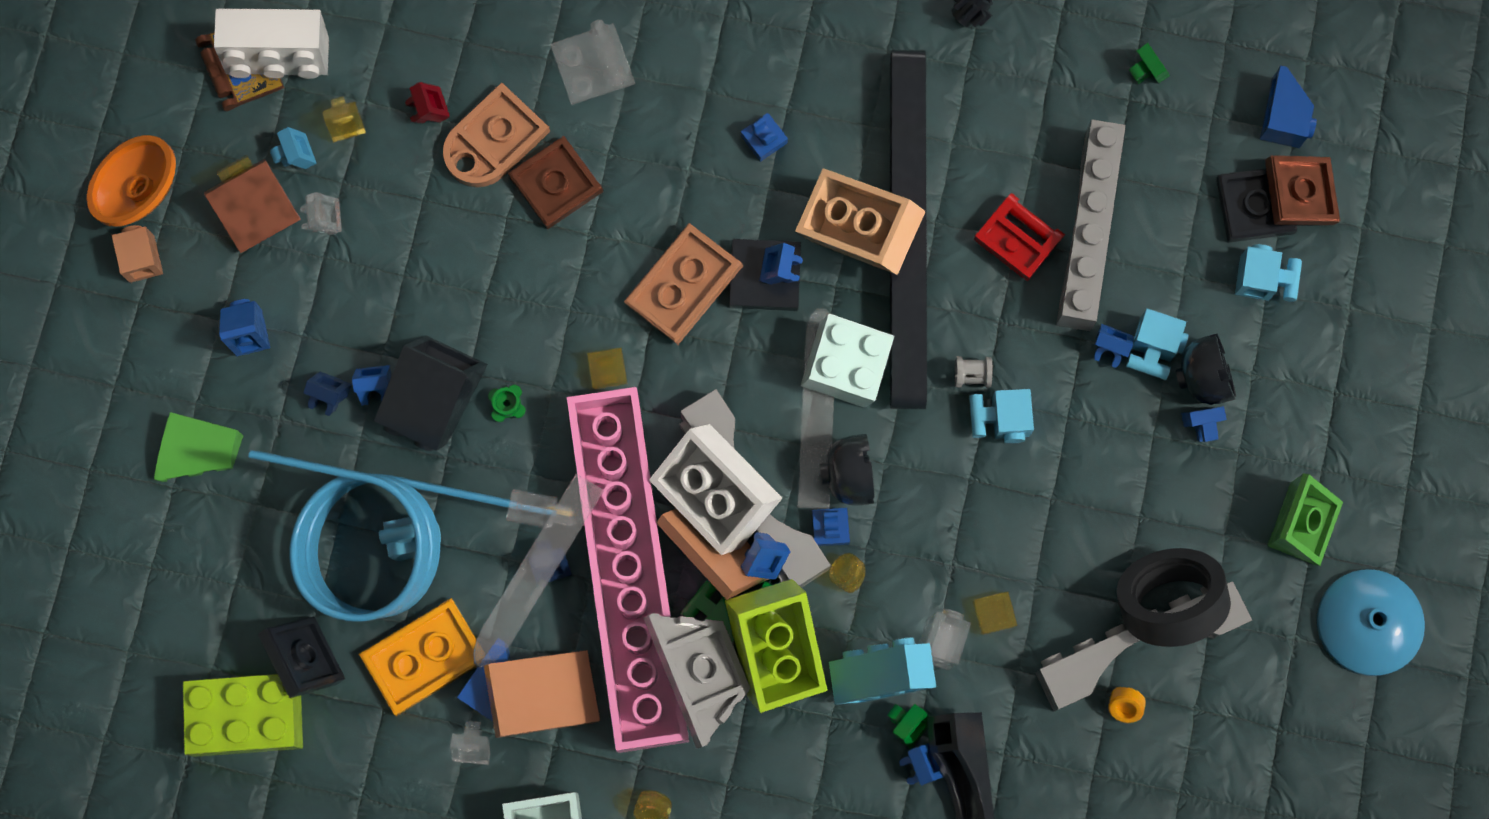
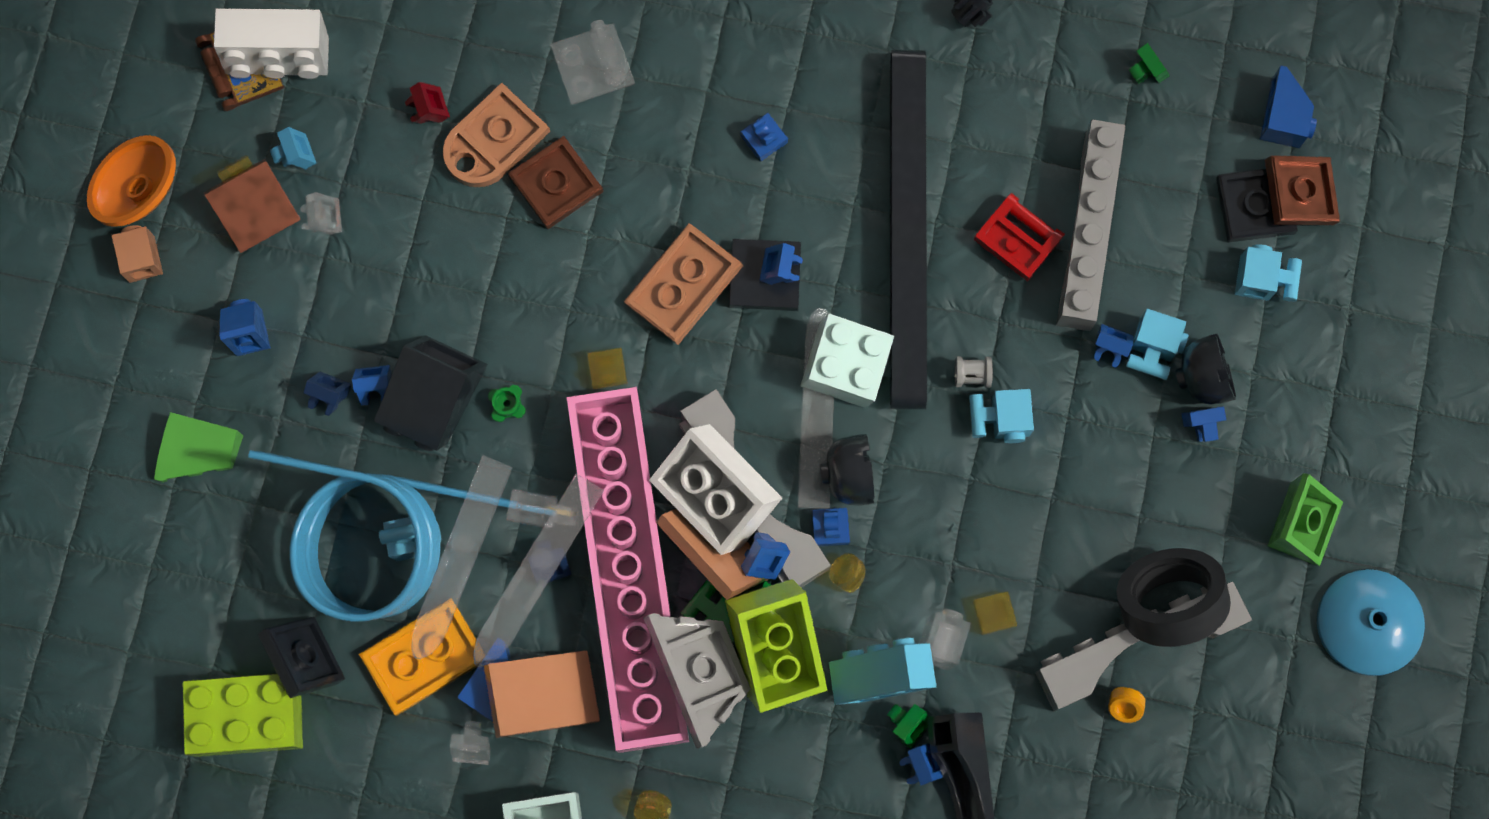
clear yellow tile [322,96,366,142] -> none
light nougat brick [795,168,925,275] -> none
none -> clear piece [411,455,513,660]

